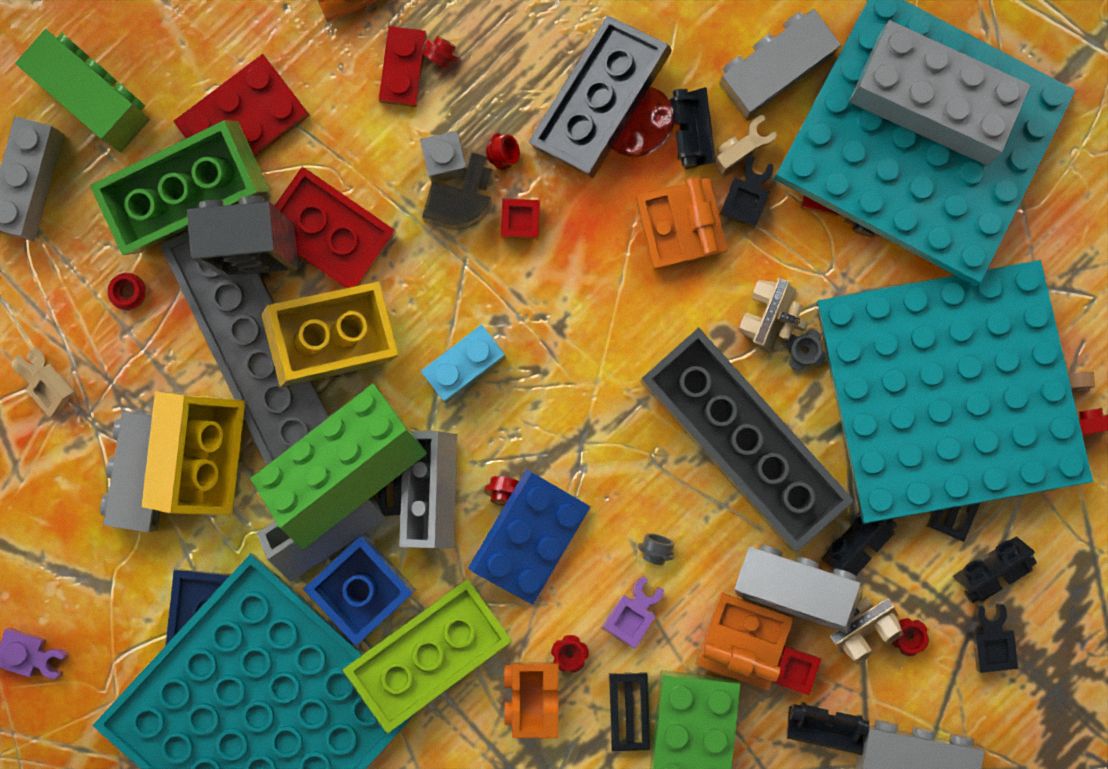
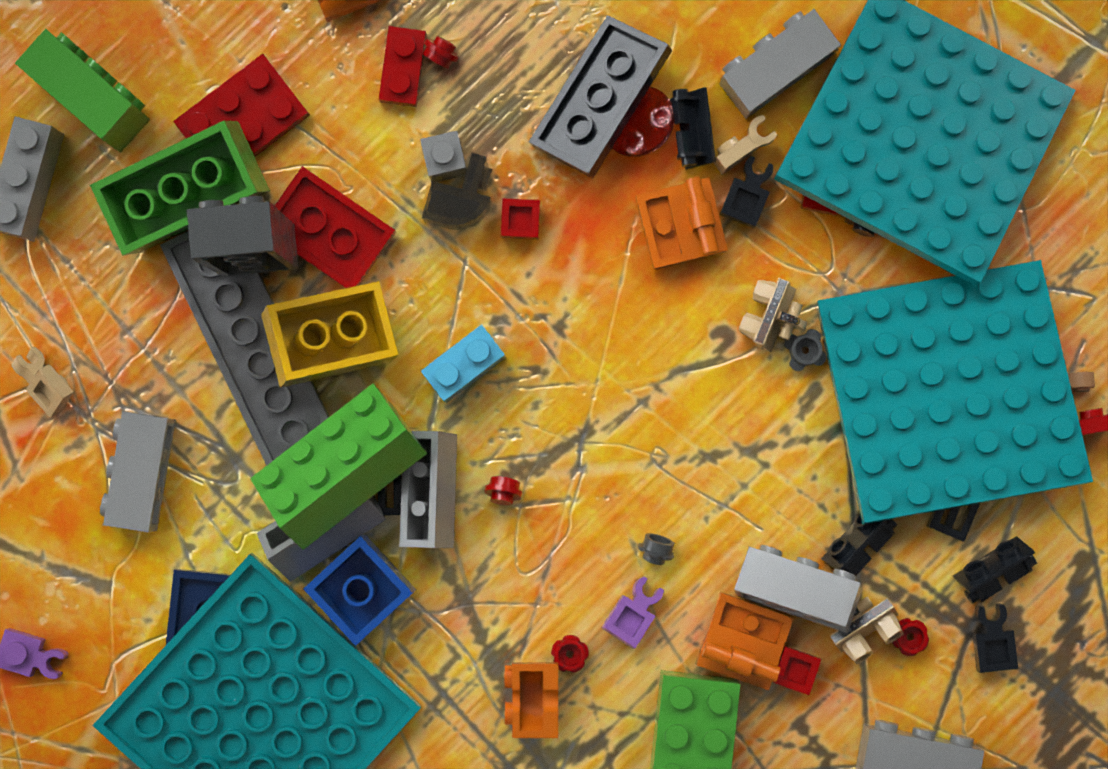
red plate [107,273,146,311] -> none
yellow brick [141,391,245,515] -> none
lime plate [342,579,512,734] -> none
blue plate [468,469,591,605] -> none
red plate [486,133,520,170] -> none
black tile [609,672,650,751] -> none
dark grey brick [639,327,854,552] -> none
black hinge [787,702,870,755] -> none
light grey brick [849,20,1030,166] -> none

